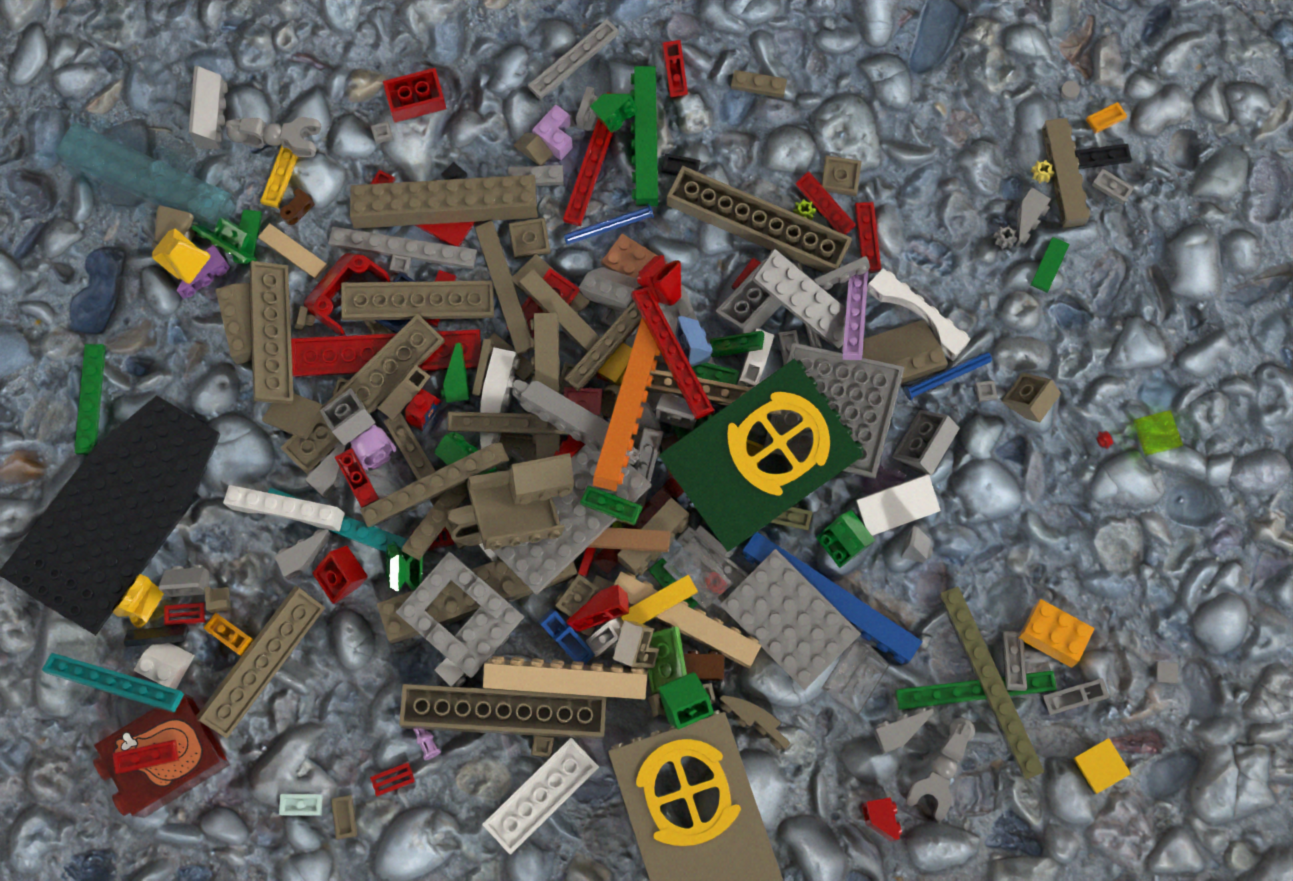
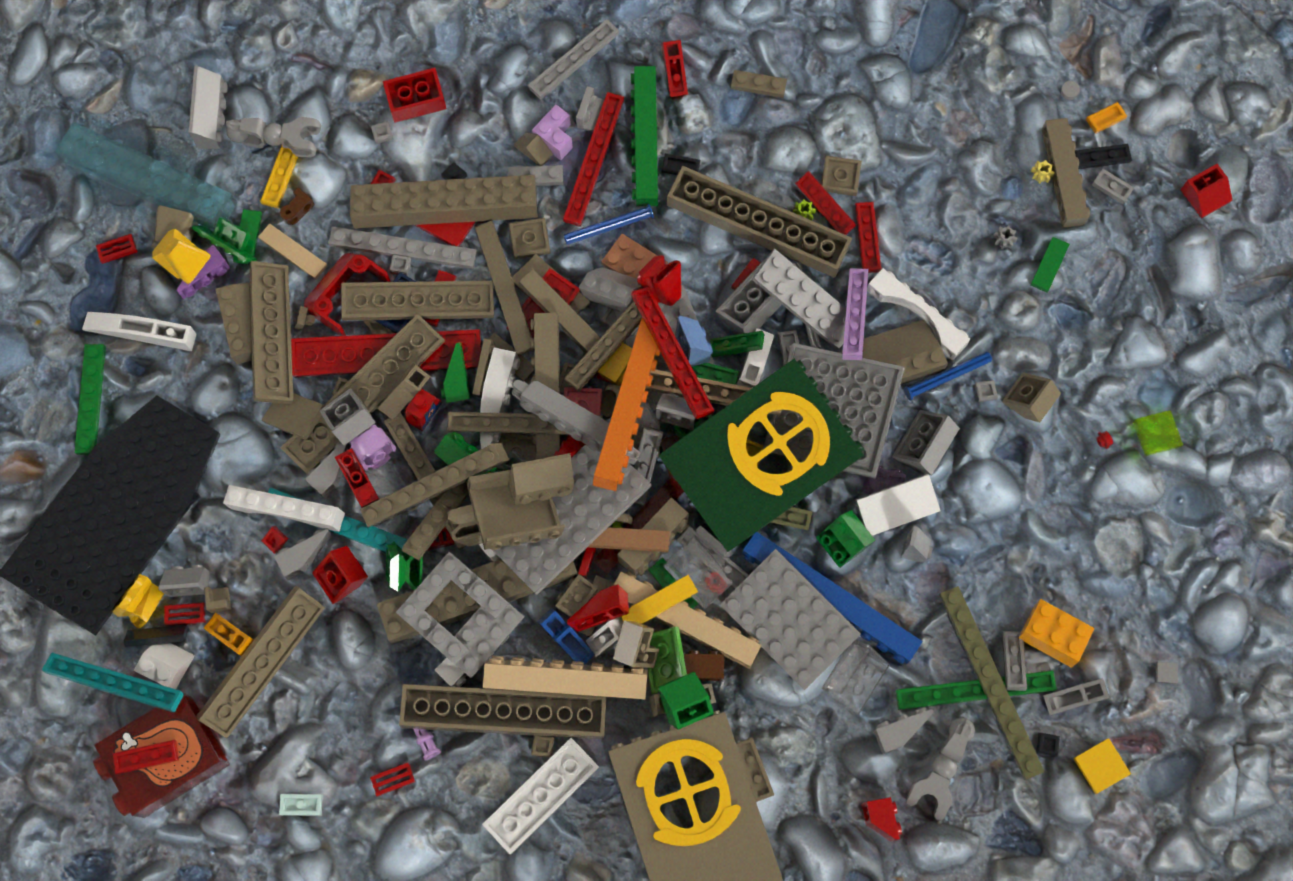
dark tan tile [331,795,358,840] -> none
green tile [580,485,642,525] -> none
green slope [590,94,638,133] -> none
dark tan slope [719,696,790,751] -> none
light grey plate [814,256,870,291] -> none
light grey slope [1015,188,1051,248] -> none
none -> white slope [82,312,197,351]
none -> red tile [95,234,138,264]
none -> red tile [261,526,289,554]
none -> dark tan tile [736,737,774,802]
none -> black tile [1036,732,1060,757]
none -> red slope [1180,164,1233,219]

